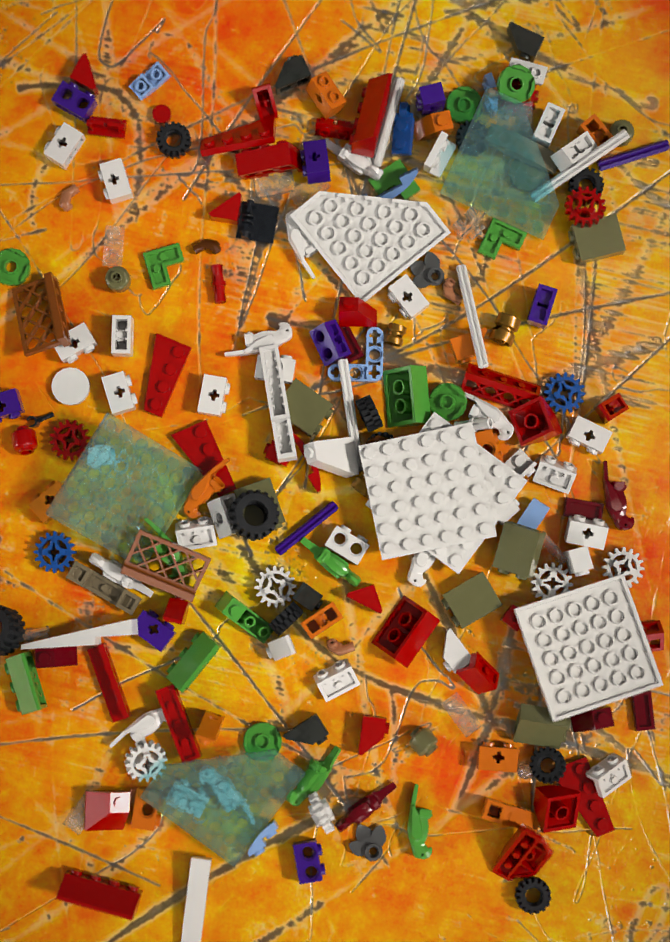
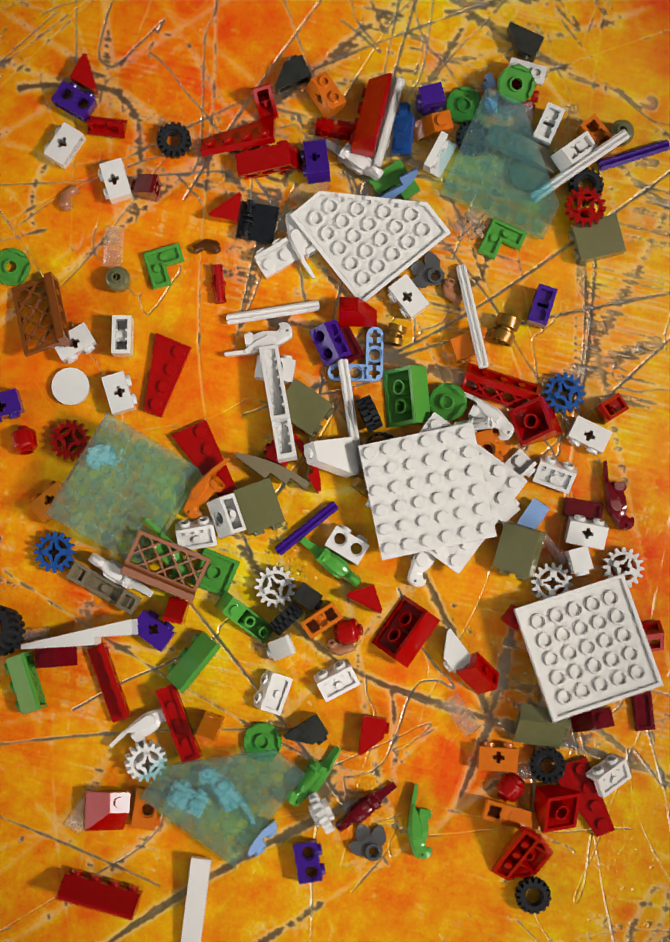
black hand [27,412,55,428] -> none
light blue slope [129,61,171,100] -> none
red tile [152,104,172,125] -> none
white brick [197,374,230,417] -> none
black tyre [228,490,280,541] -> none
clear slope [253,172,296,199] -> none
olive head [409,728,438,757] -> none
olive brick [441,572,502,629] -> none
none -> dark red slope [131,174,162,202]
none -> bright green tile [190,548,240,596]
none -> white axle [226,300,320,325]
none -> dark tan slope [235,453,311,490]
none -> white bracket [253,669,293,716]
none -> white bracket [254,237,299,279]
none -> red head [334,618,363,644]
none -> red head [496,773,525,802]

